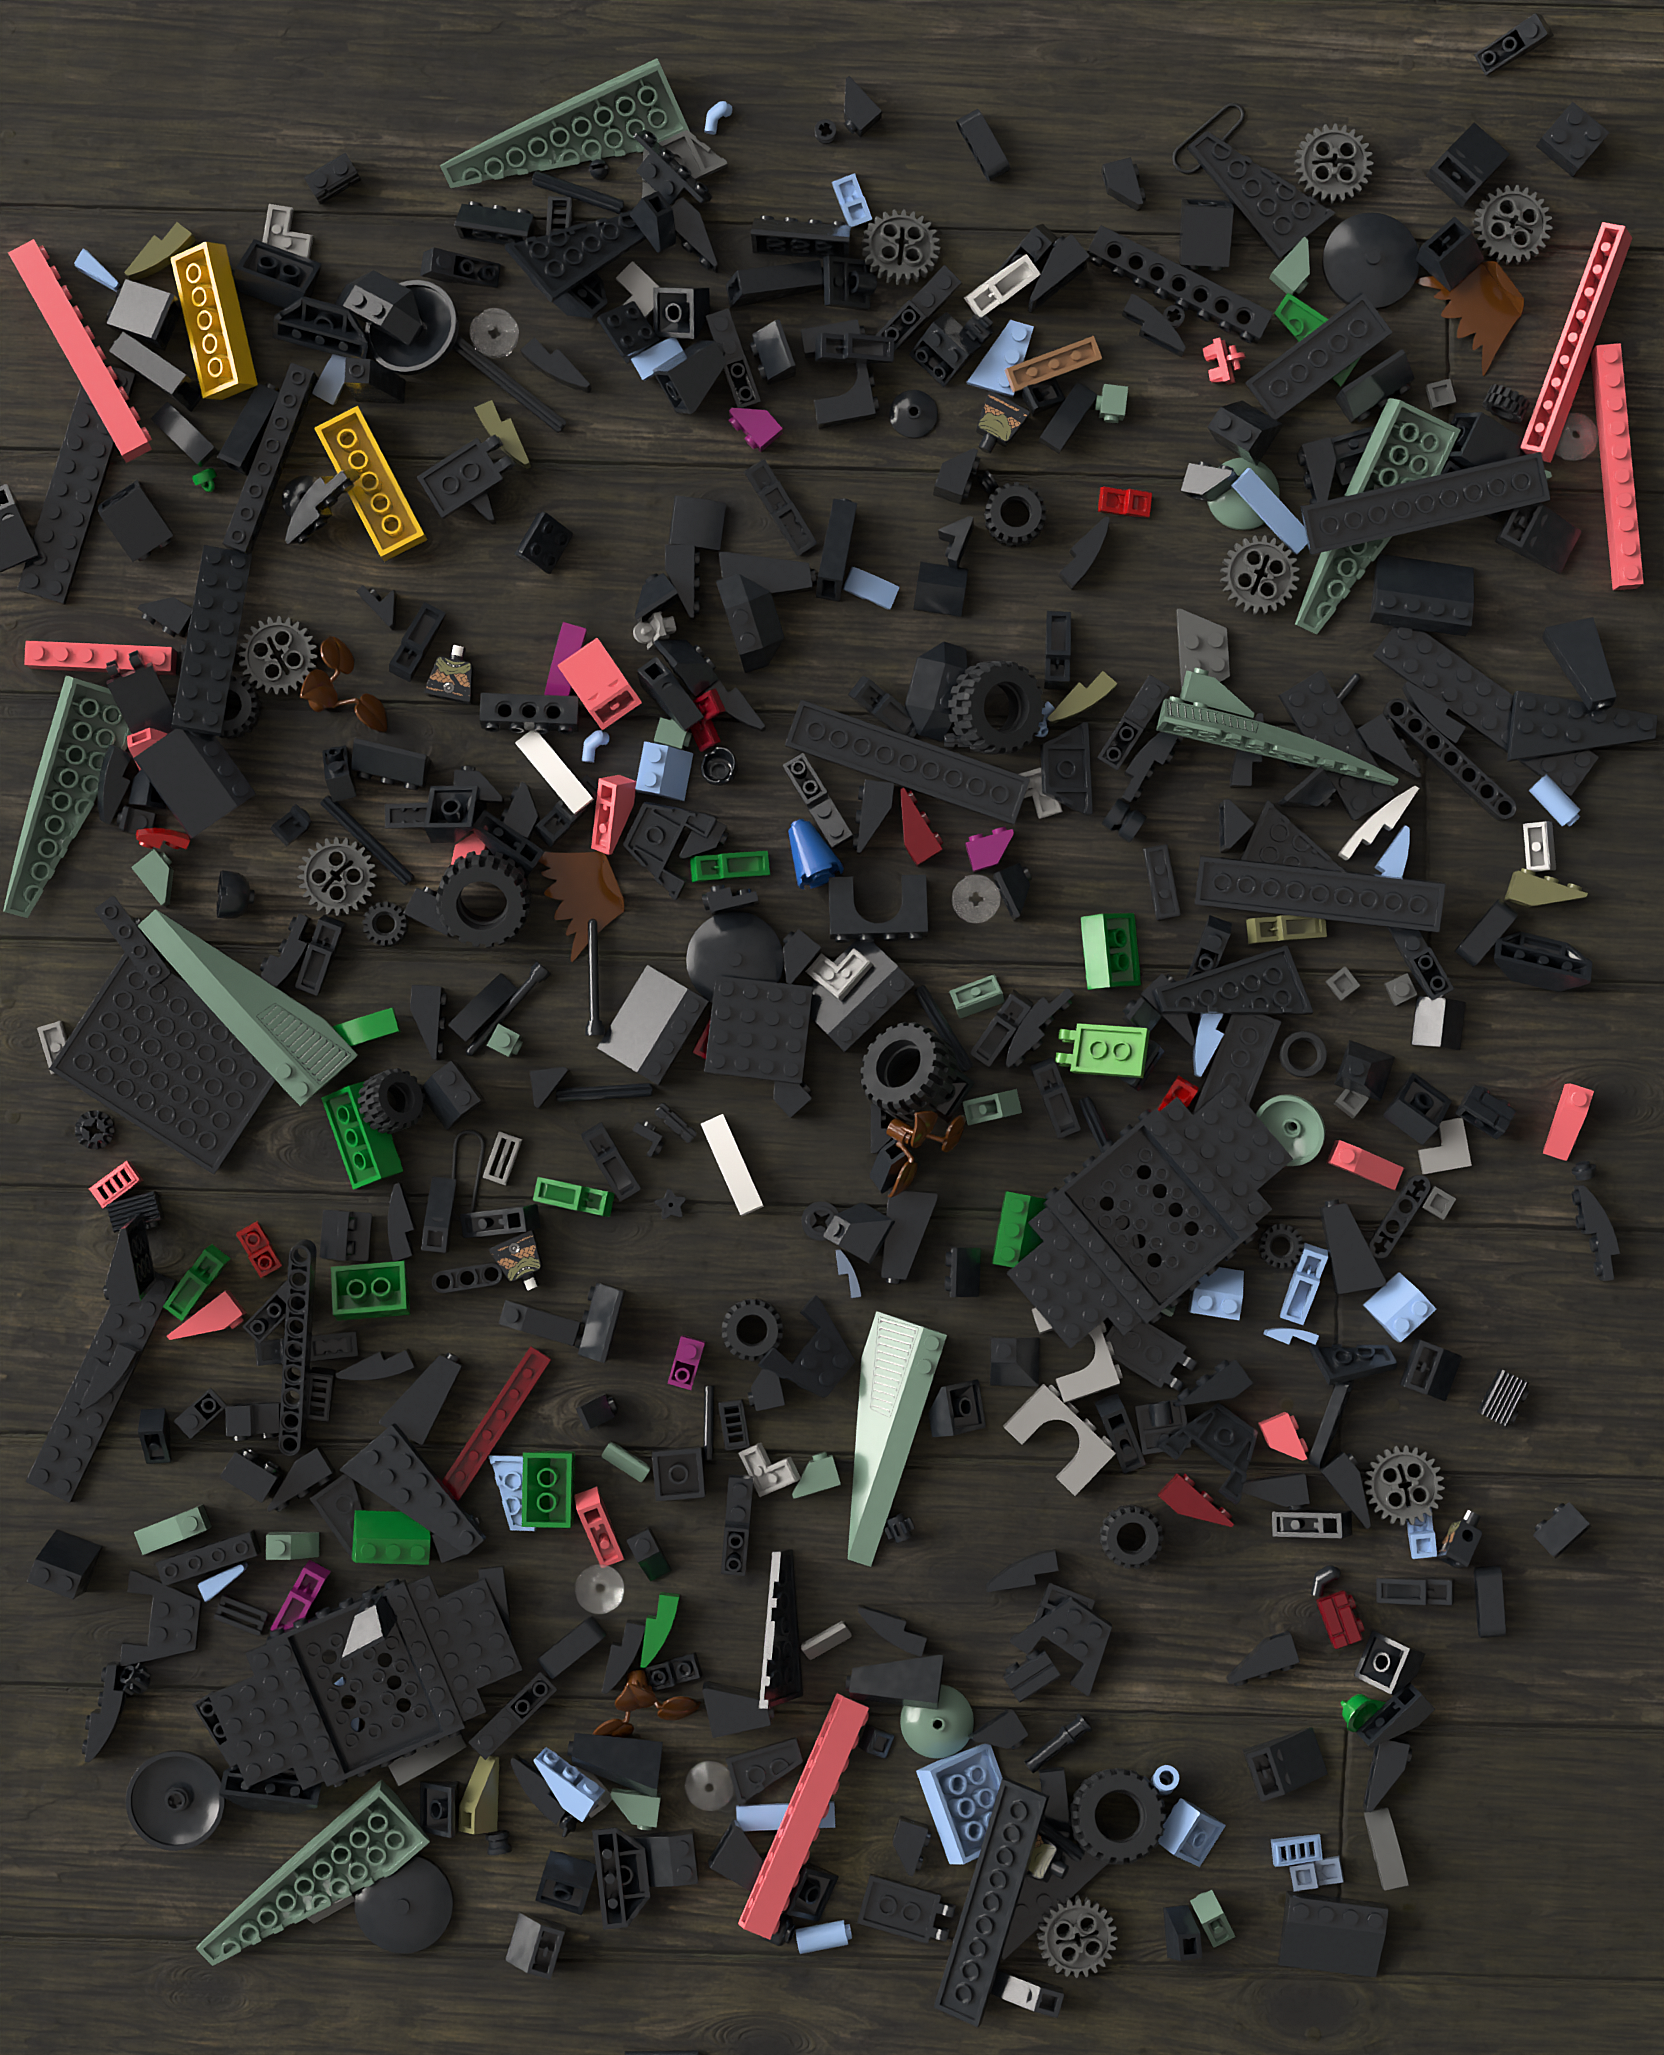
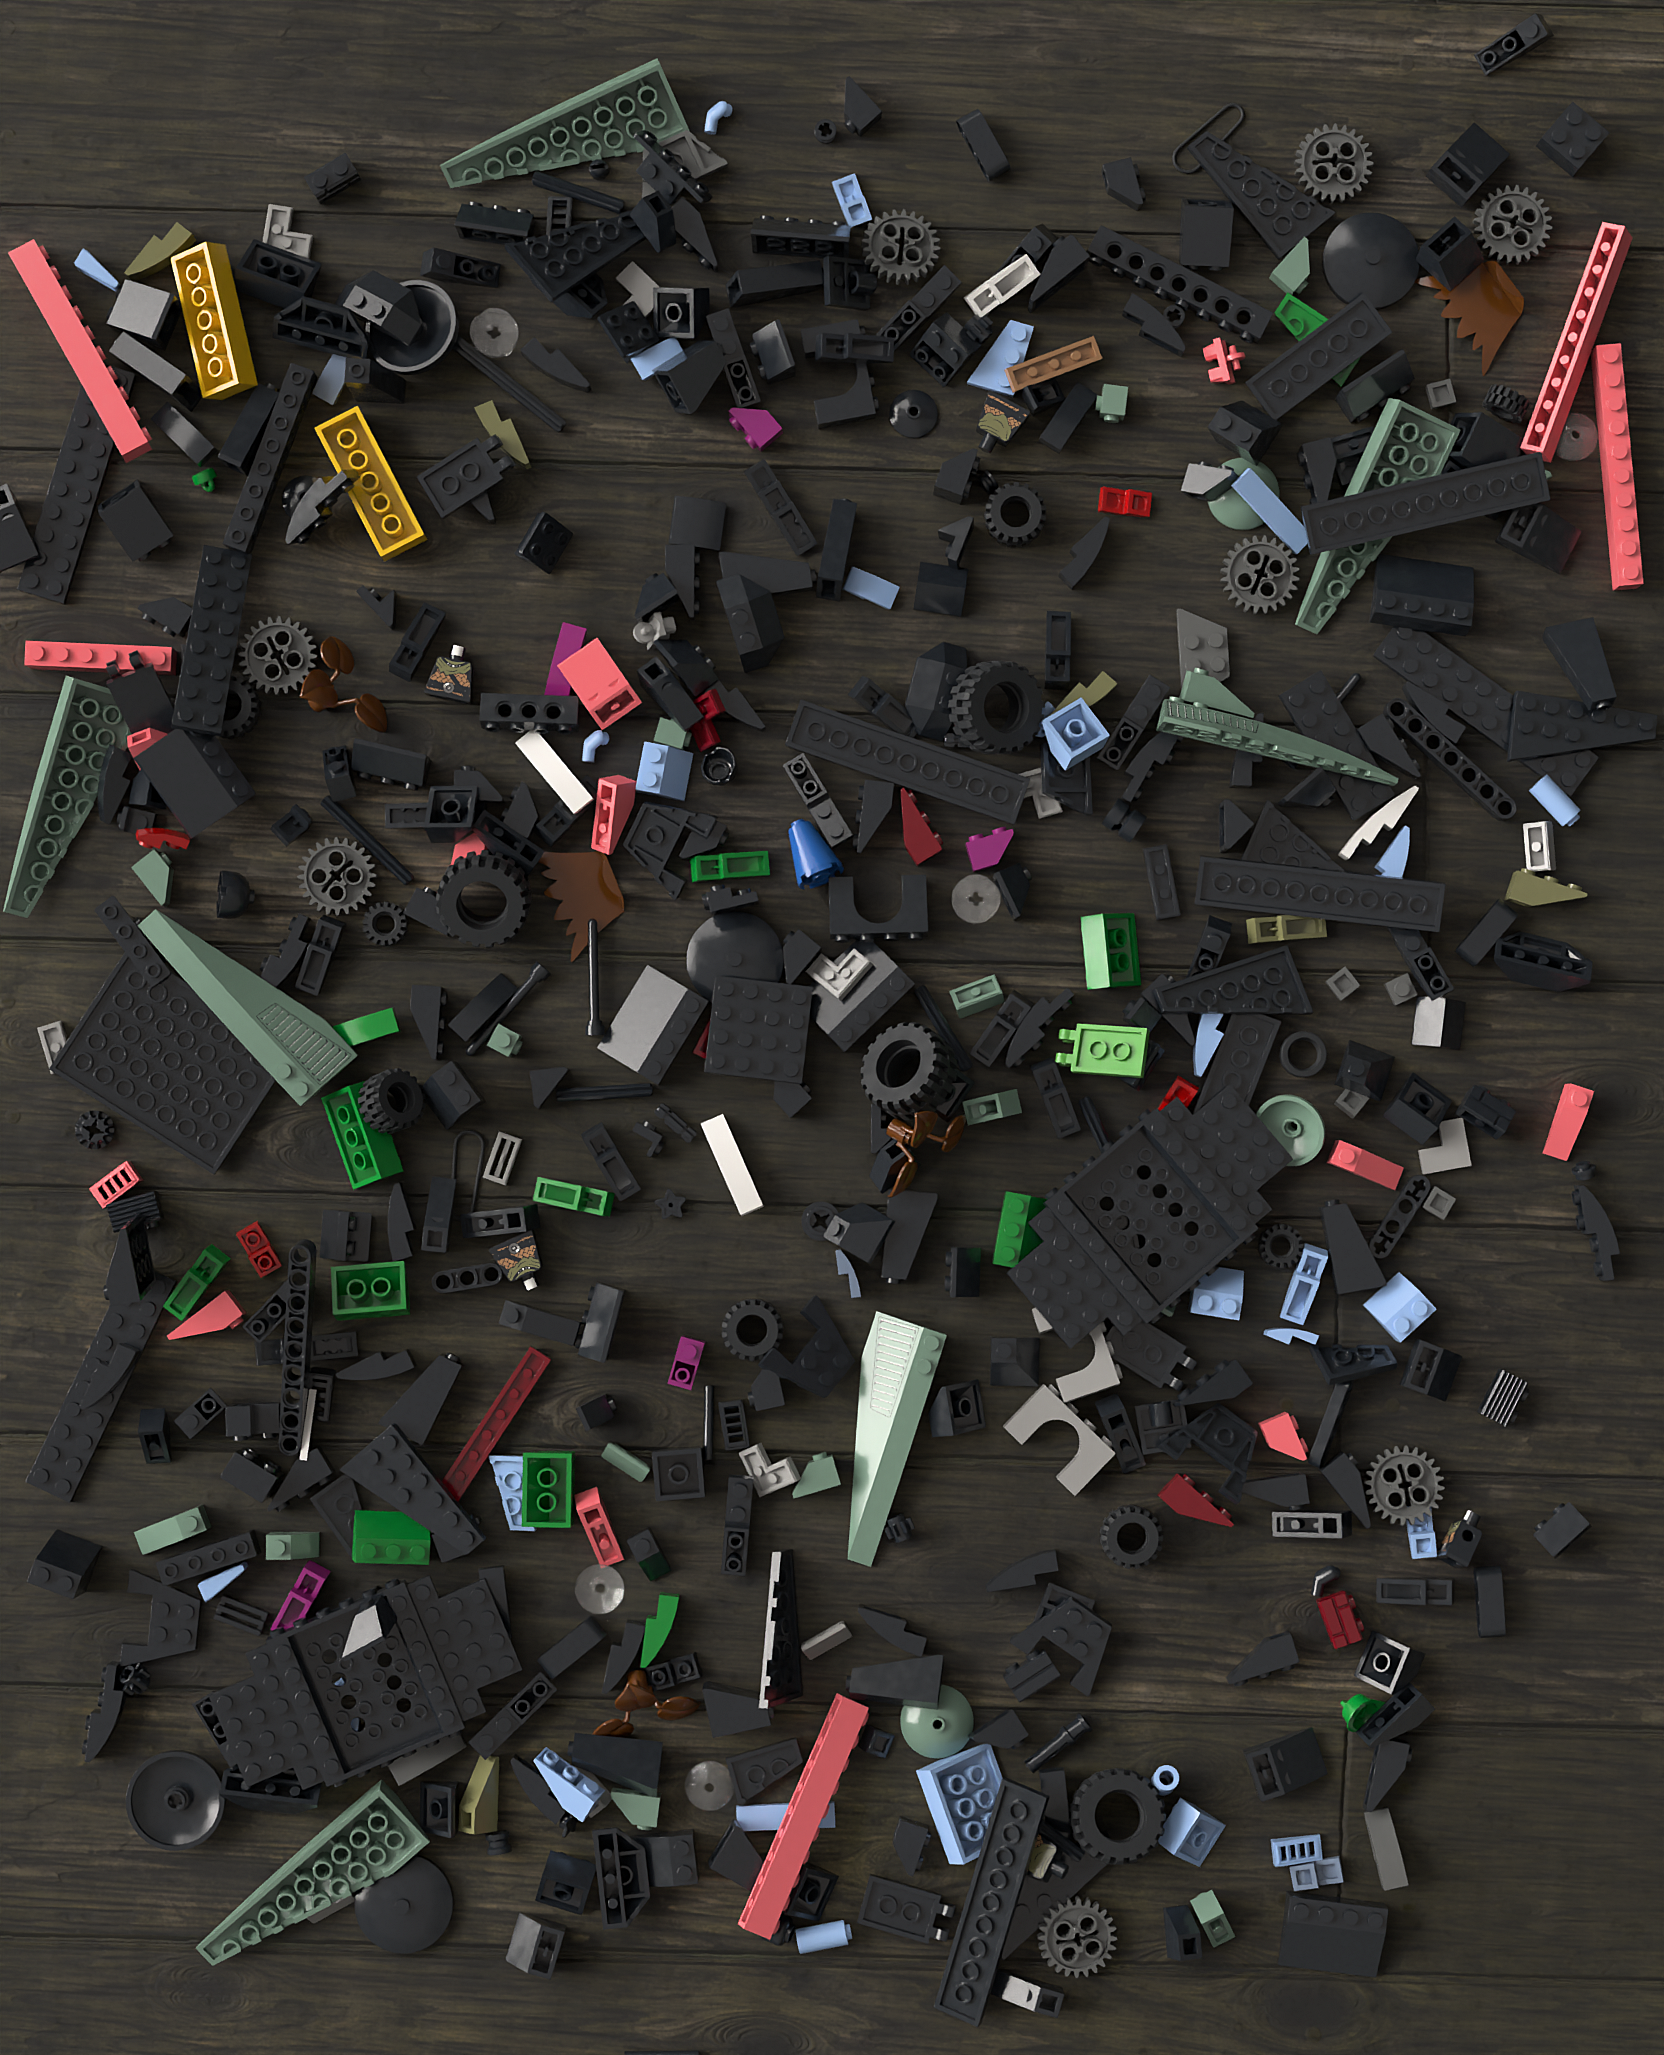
none -> white sticker [299,1389,317,1461]
none -> light blue slope [1042,698,1110,770]

